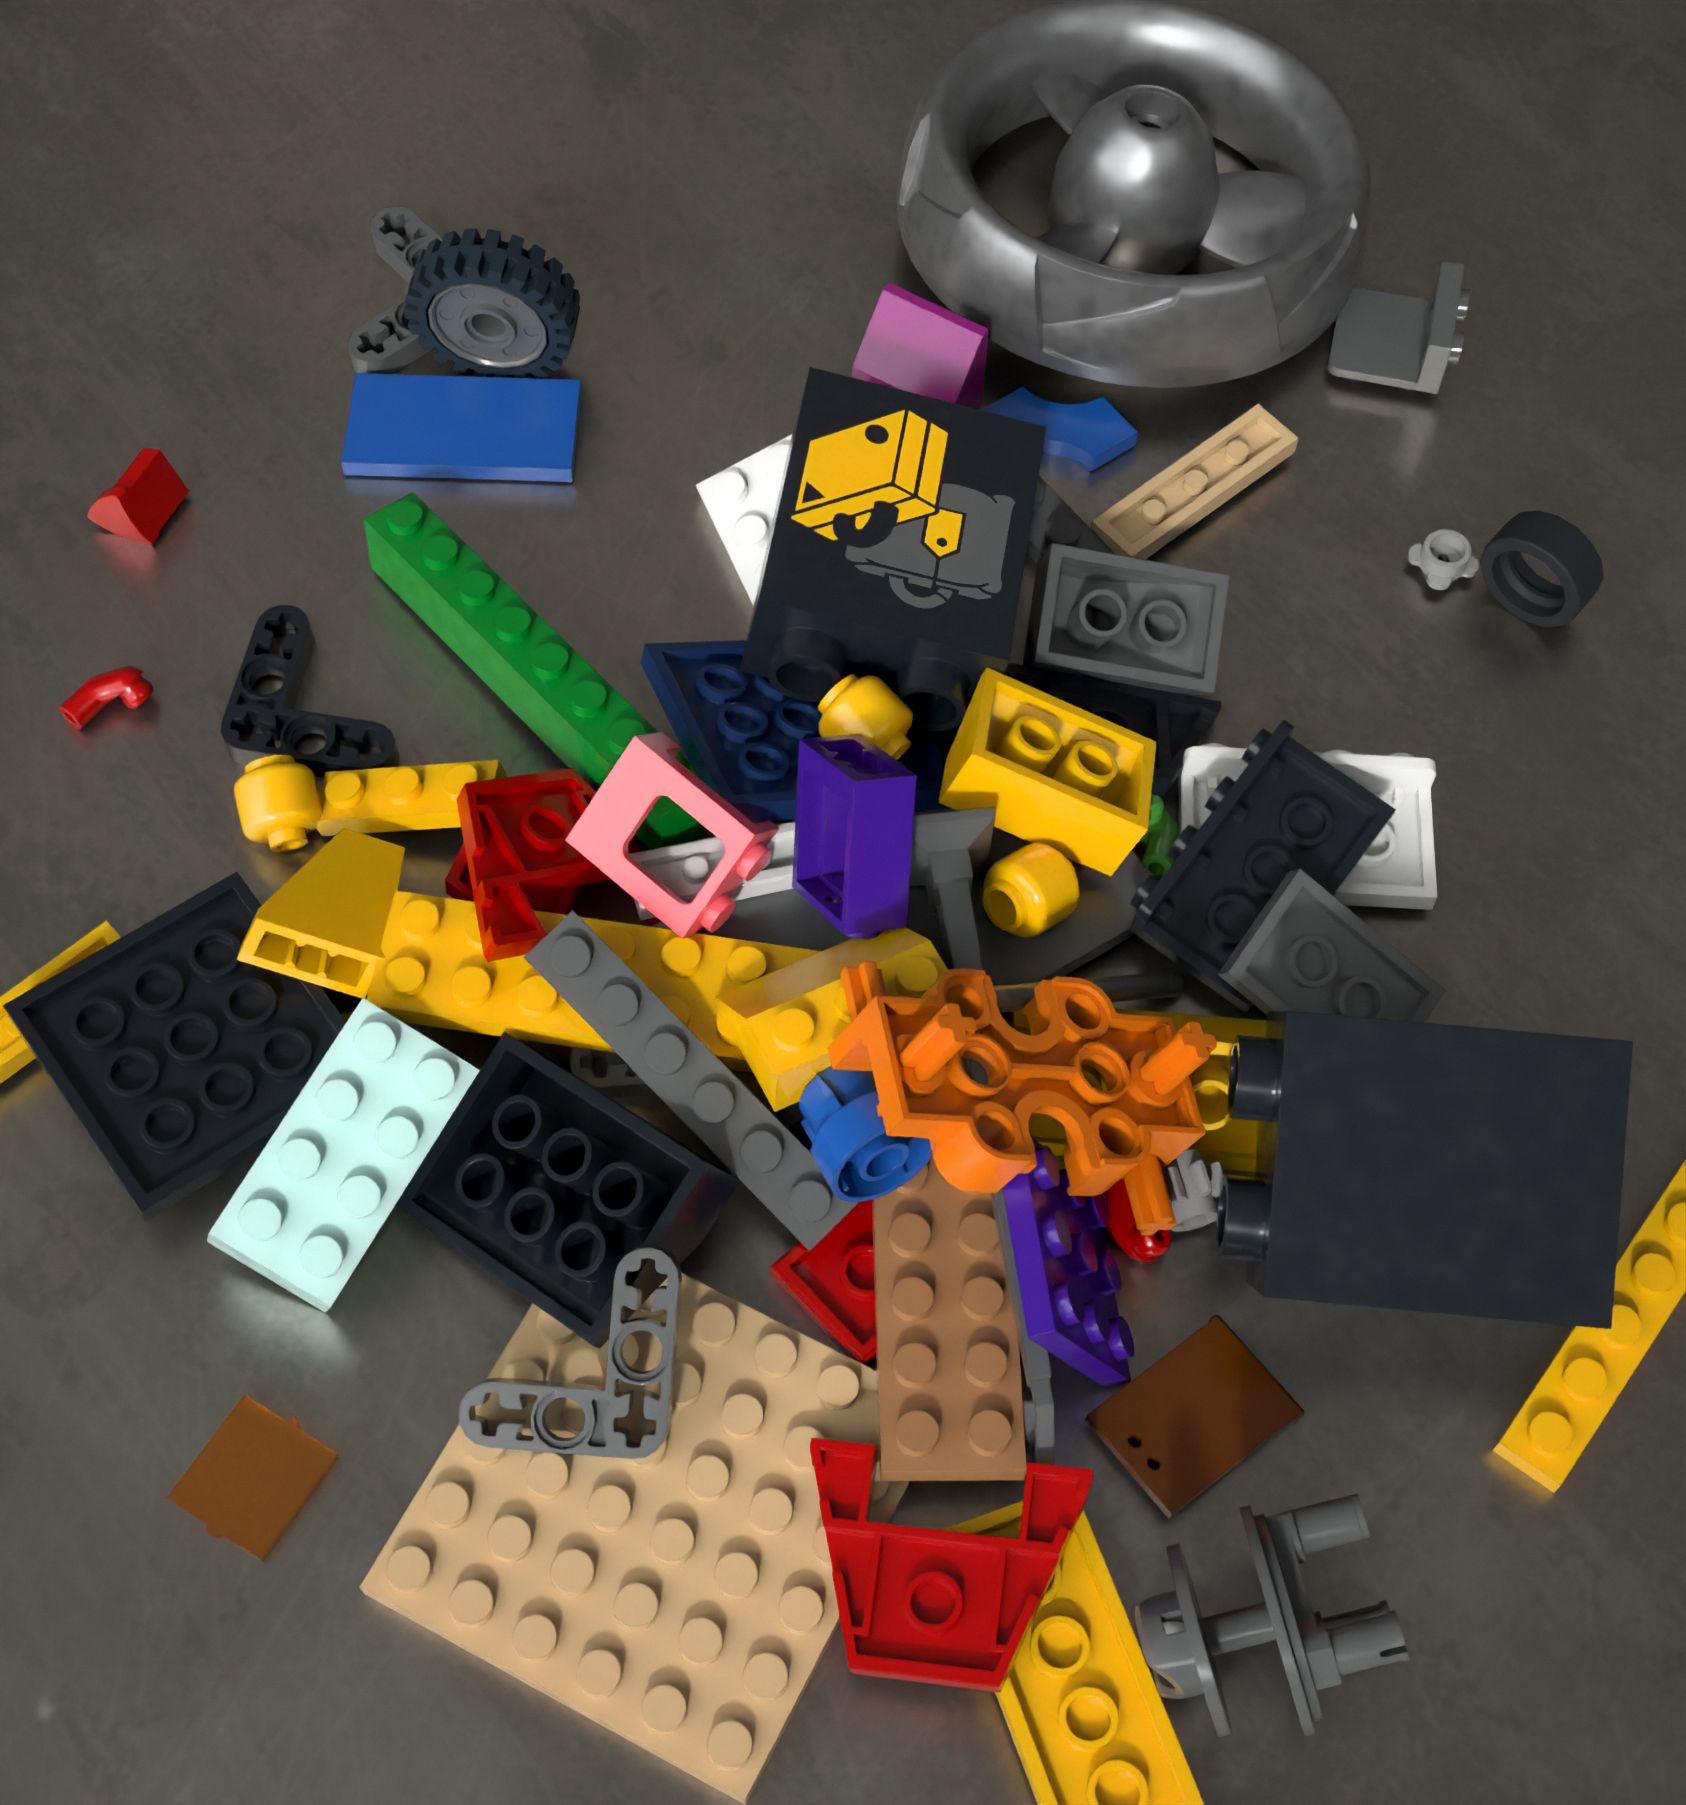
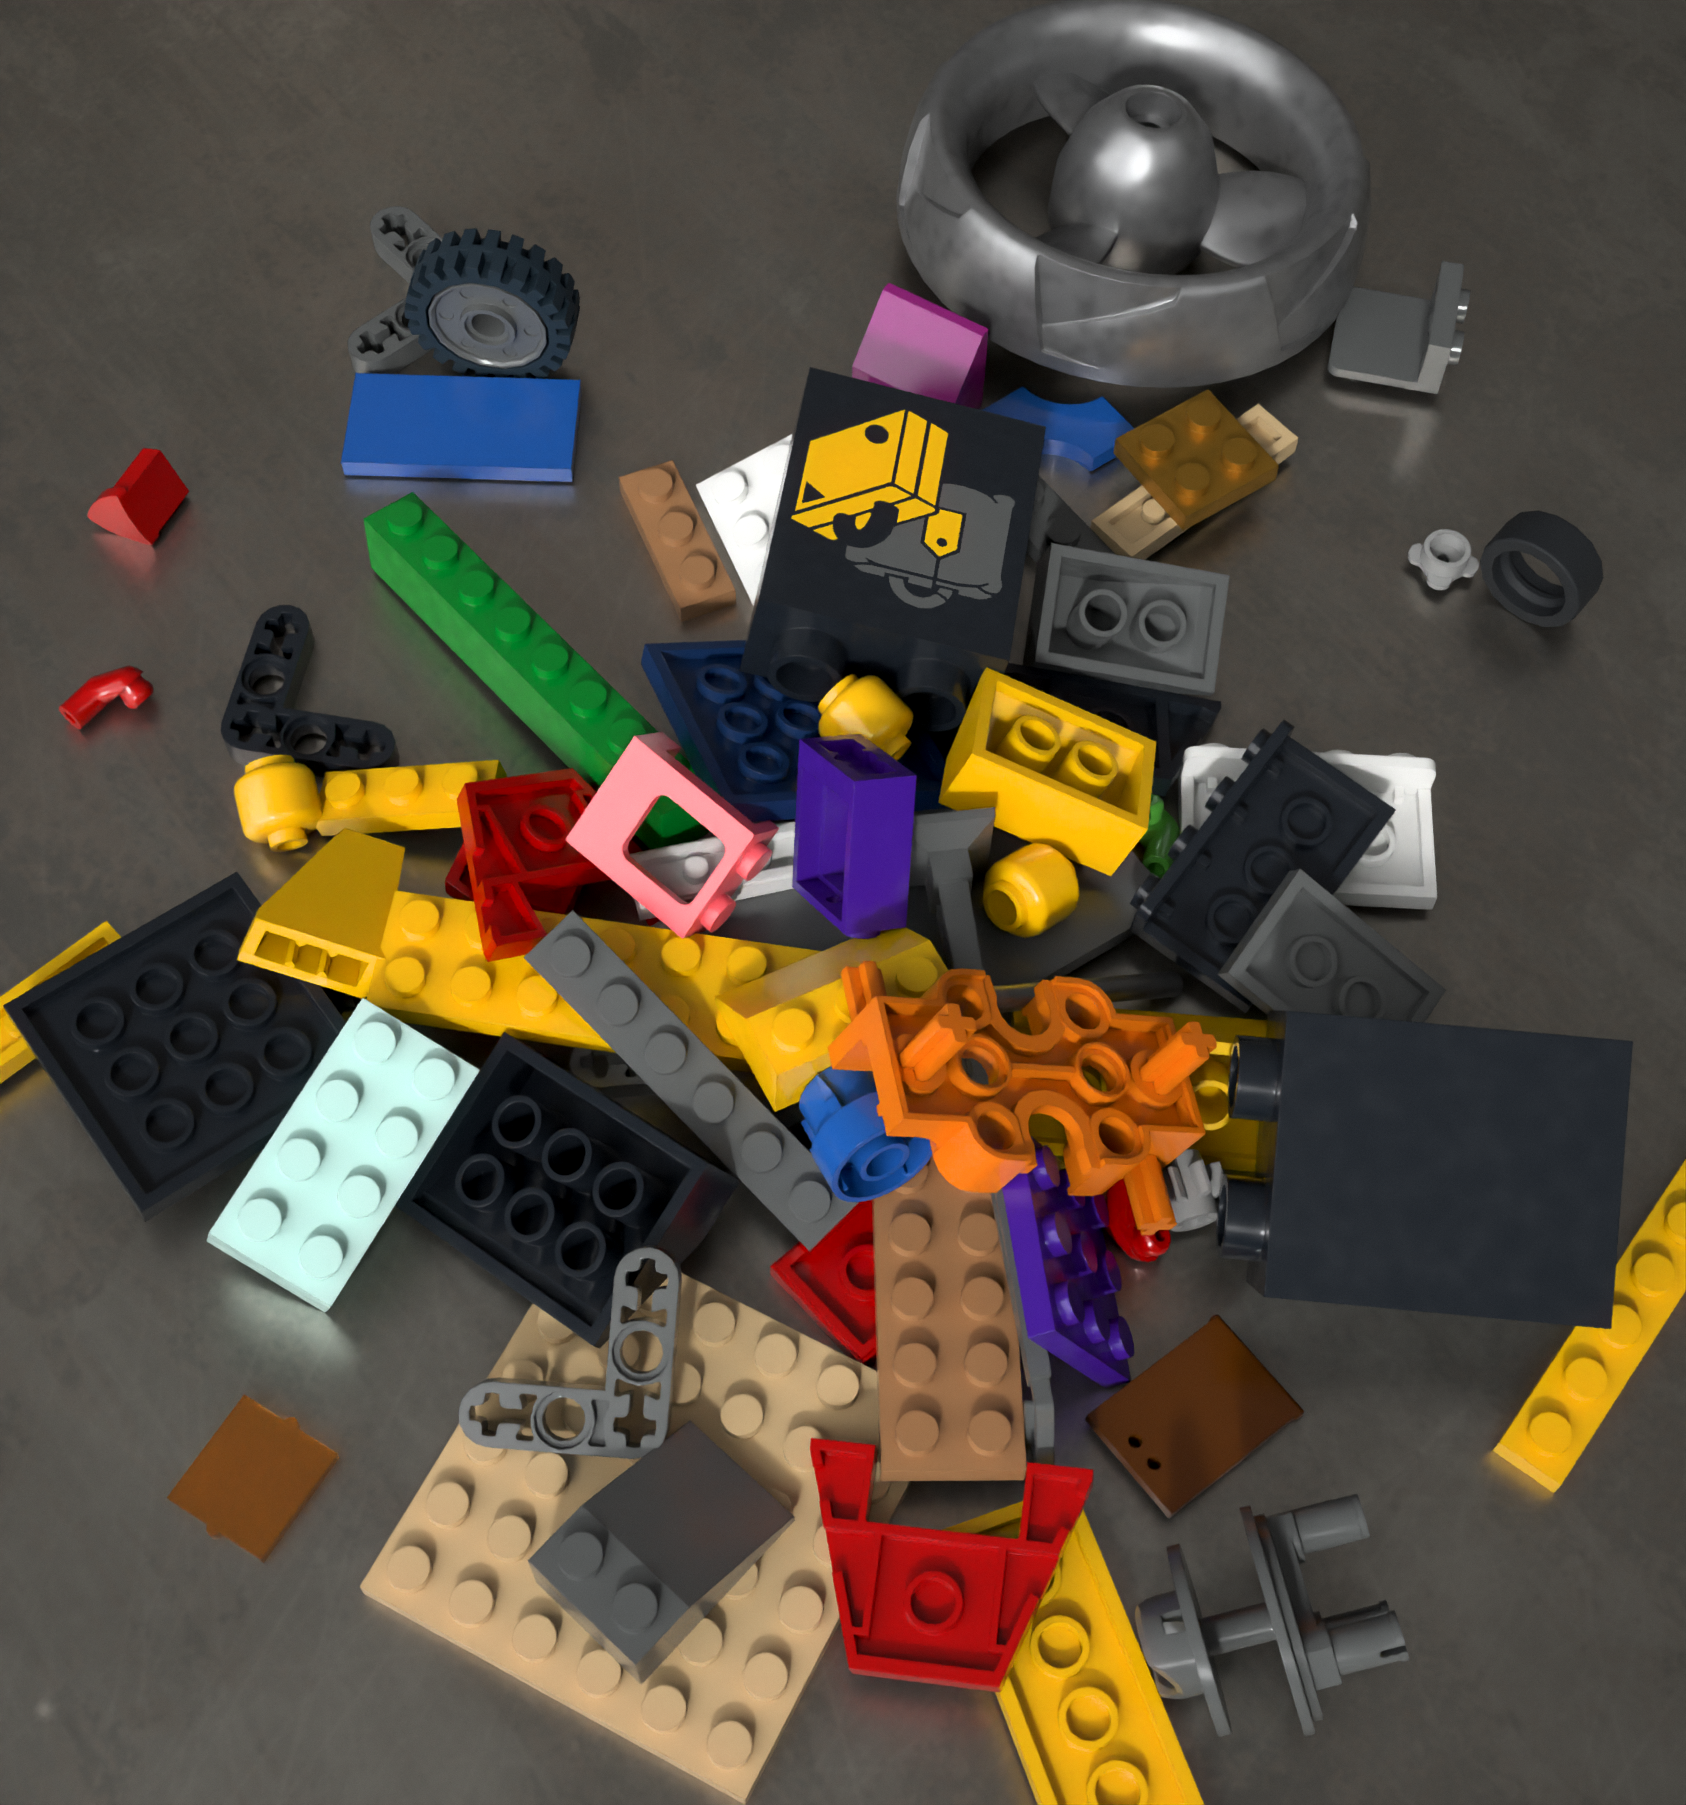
none -> dark grey slope [528,1420,795,1685]
none -> medium nougat plate [619,460,736,622]
none -> pearl gold plate [1113,389,1279,531]

